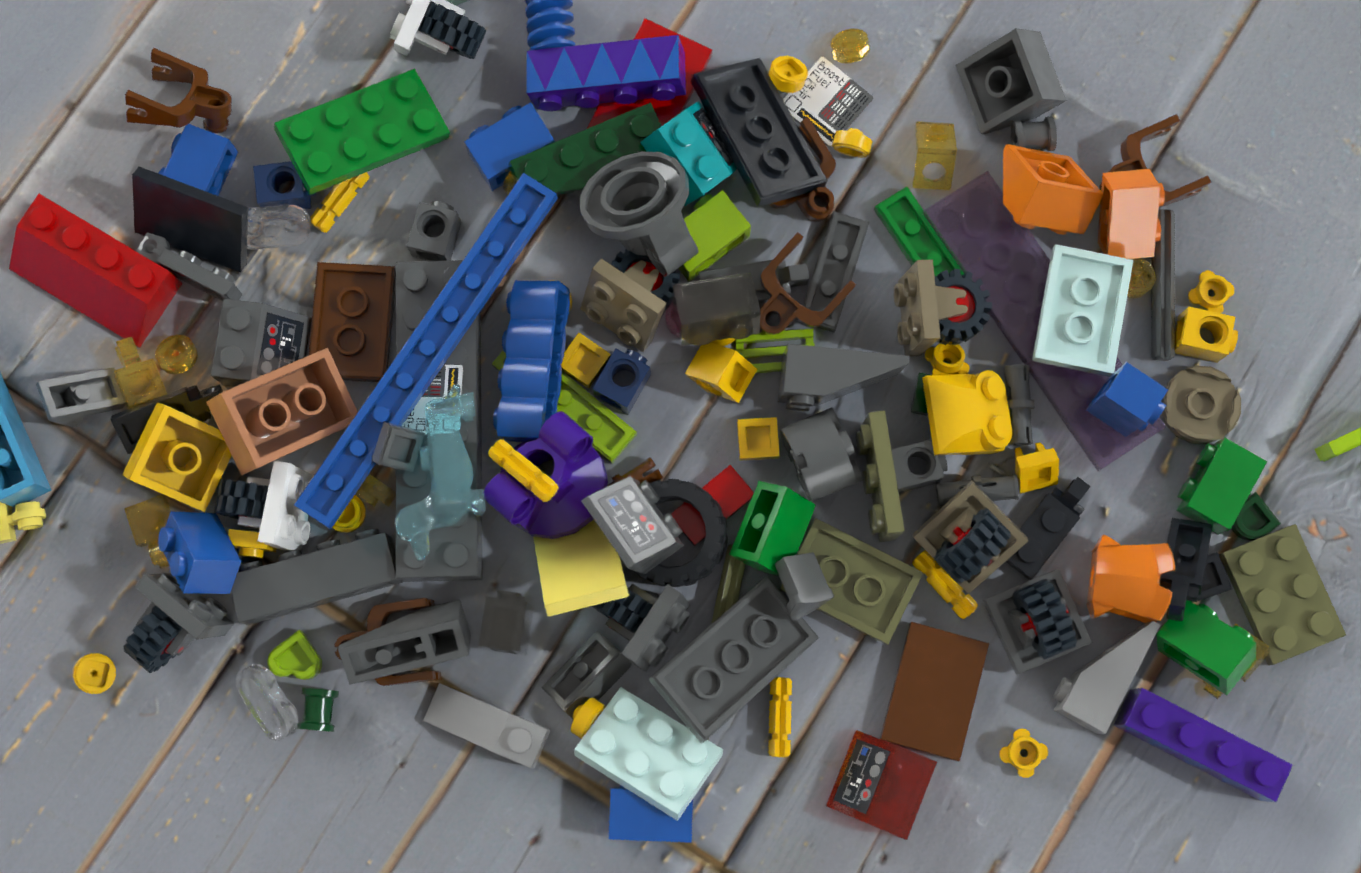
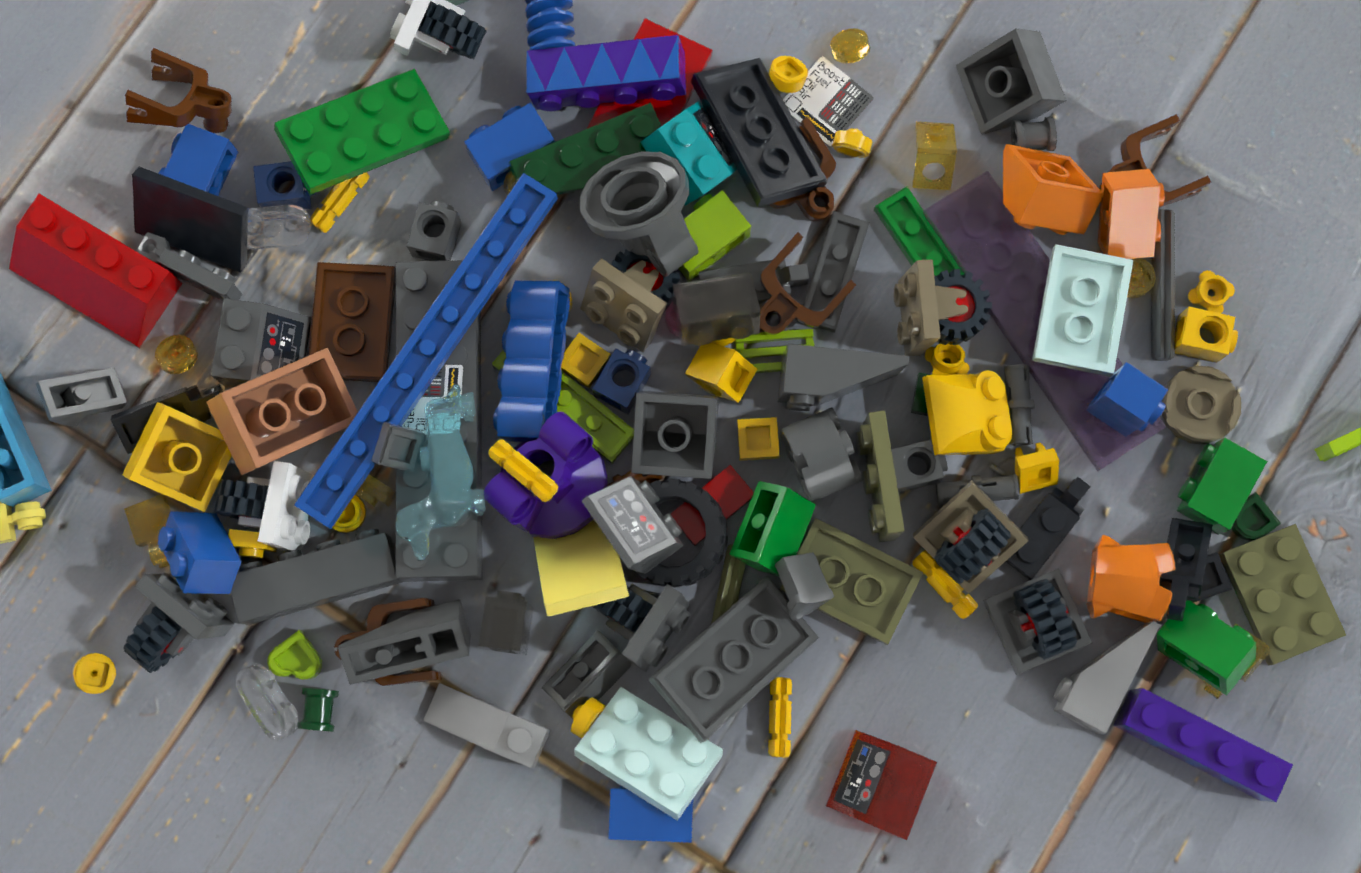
clear yellow plate [114,337,167,409] -> none
reddish brown tile [880,621,989,762] -> none
yellow plate [999,729,1048,778] -> none
none -> dark grey slope [631,391,719,479]

